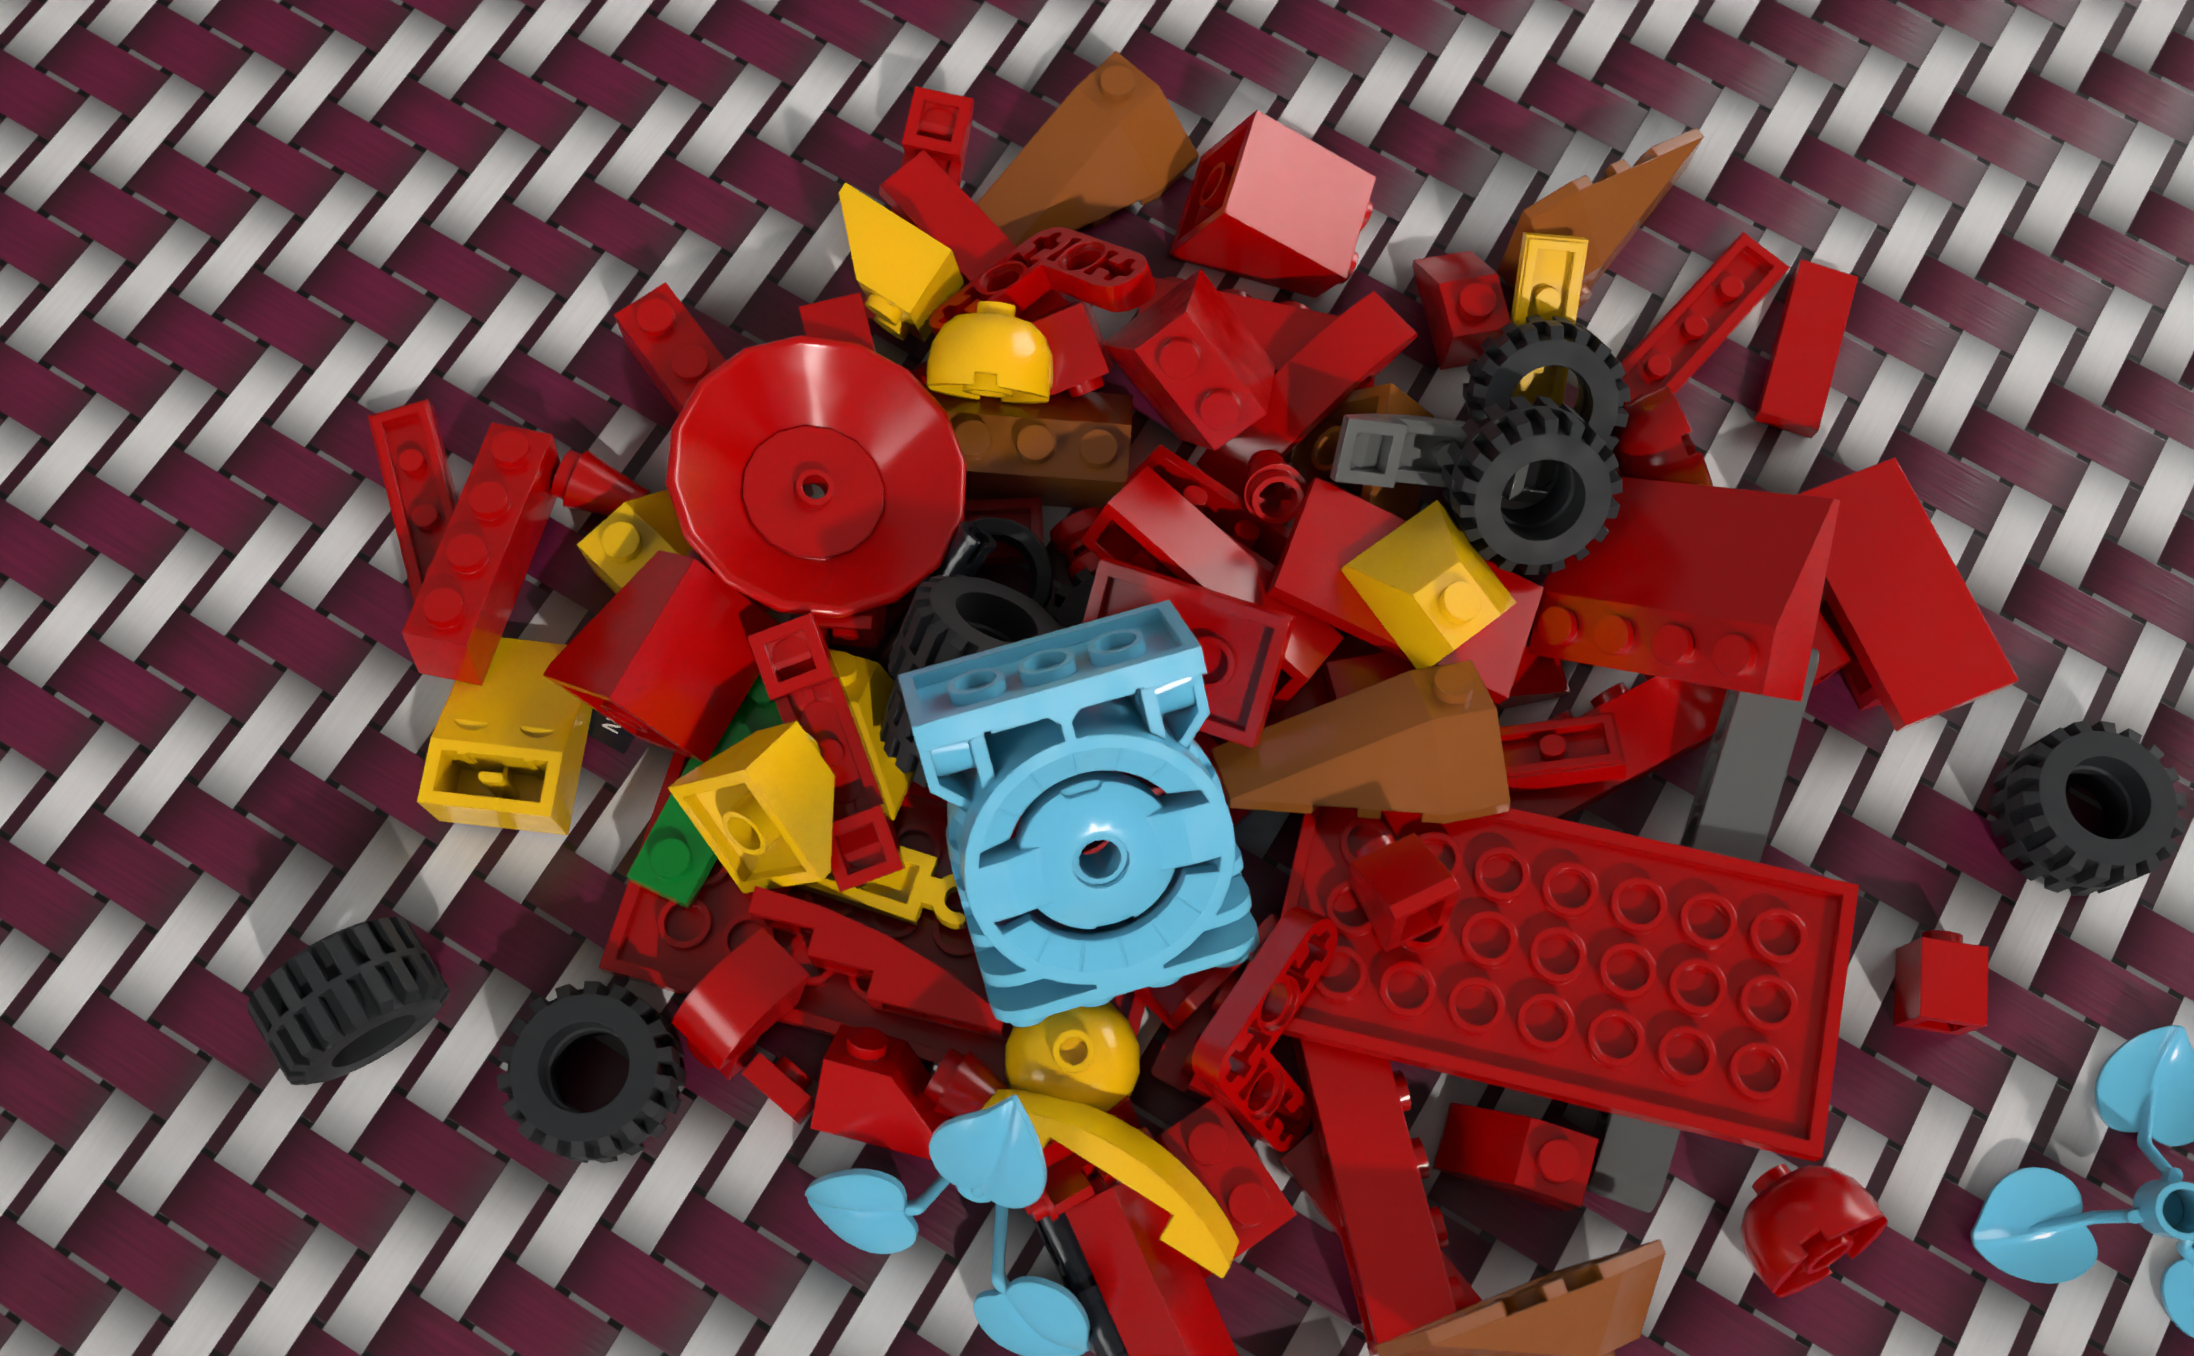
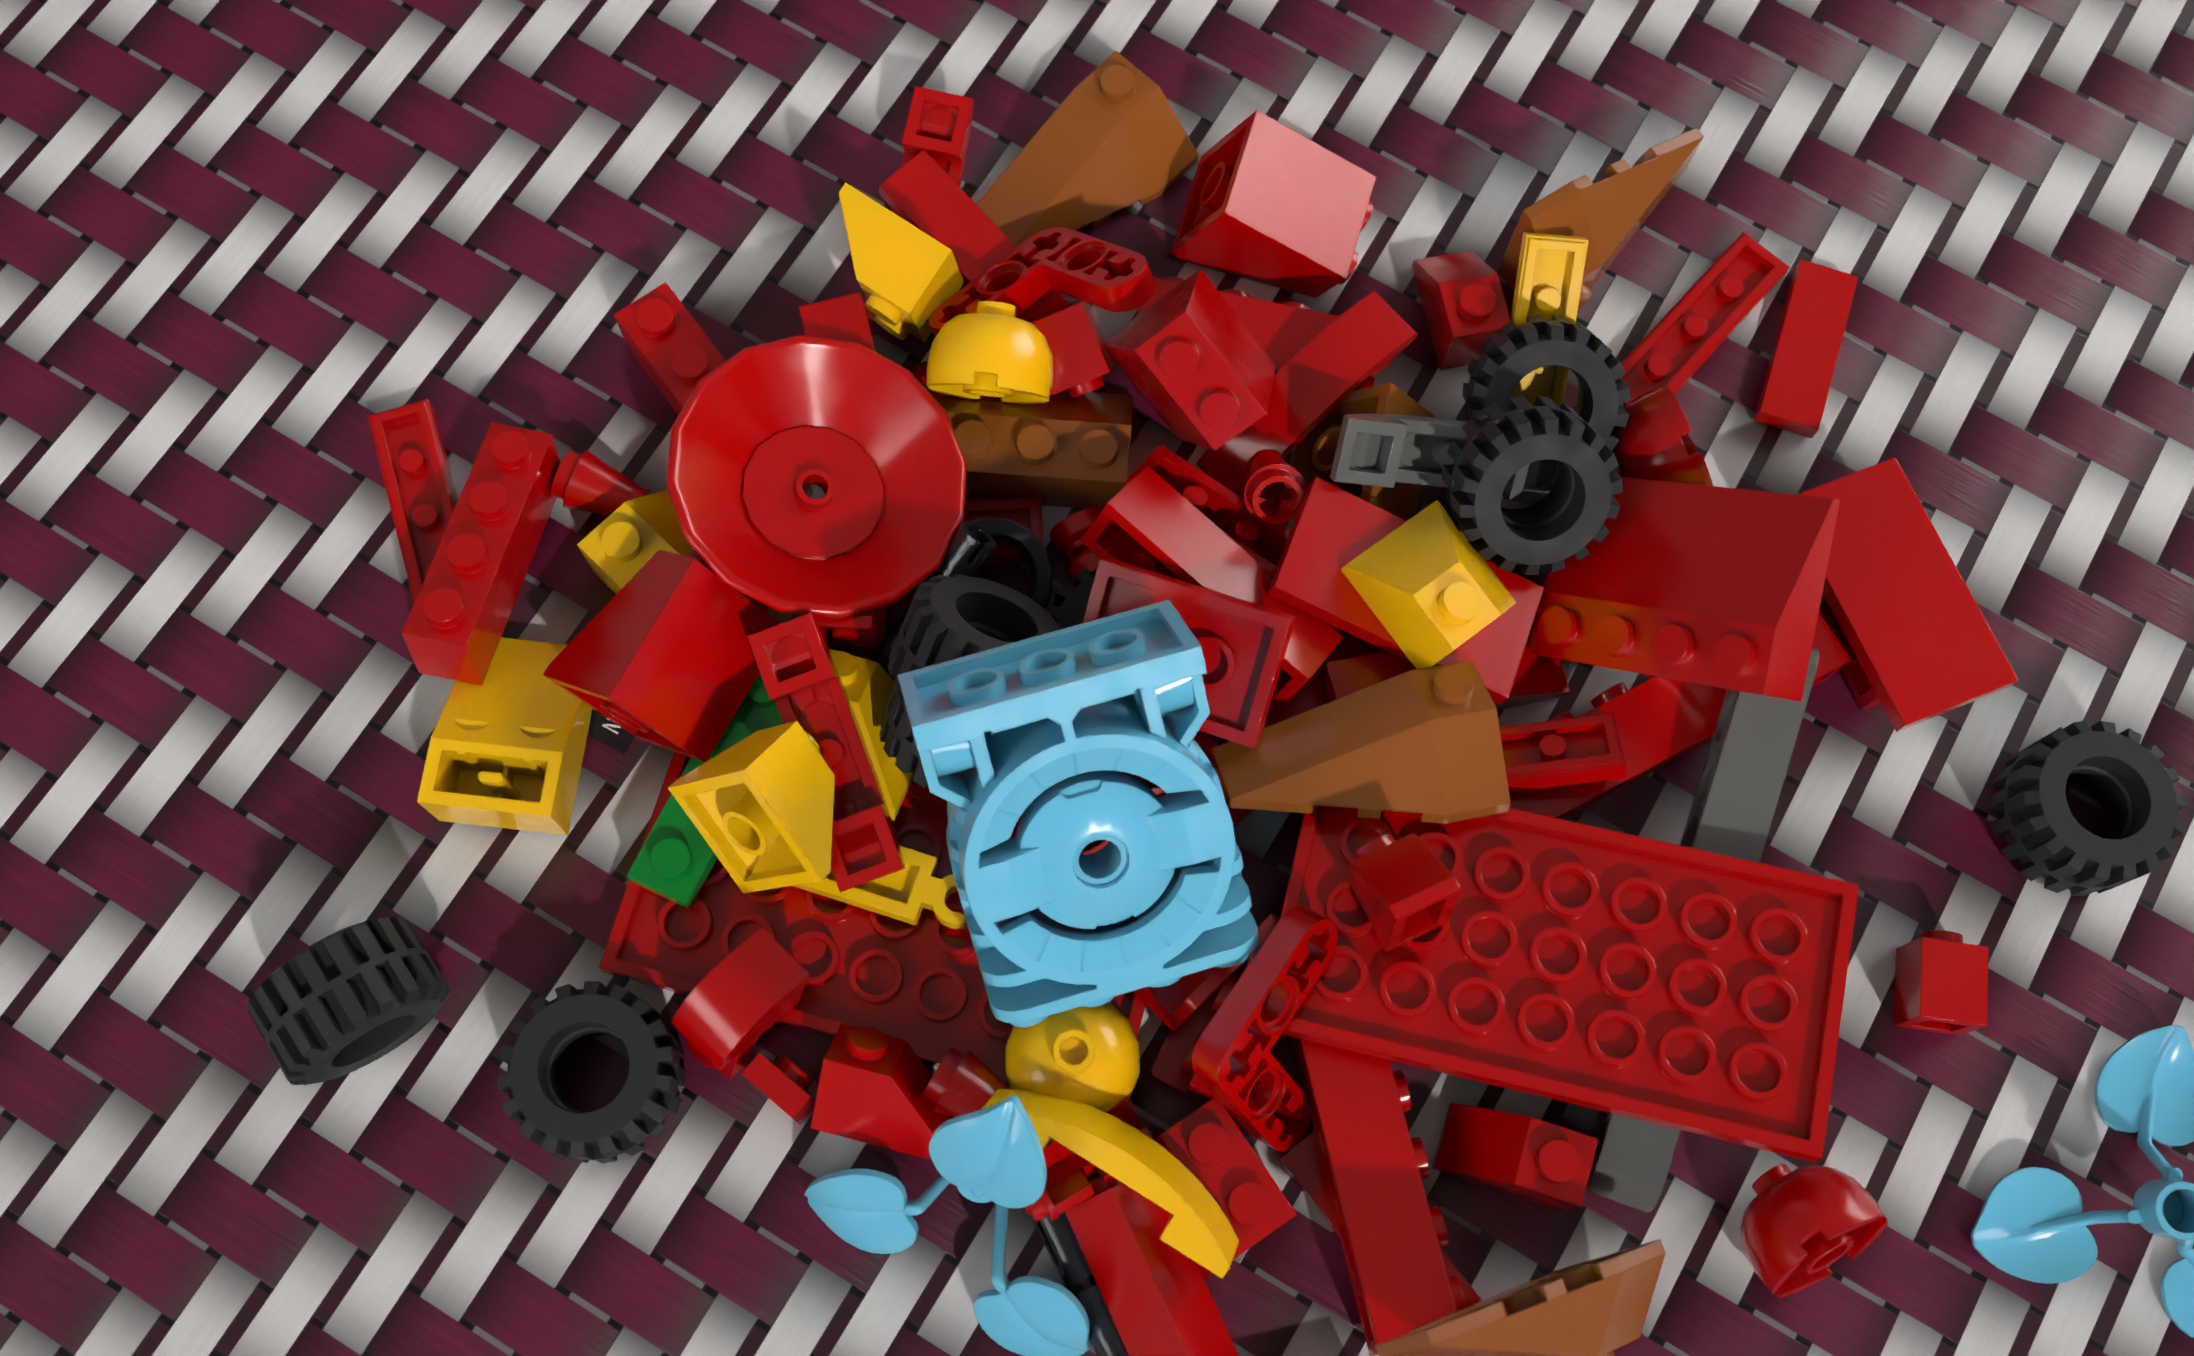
red slope [748,886,1006,1039] -> none

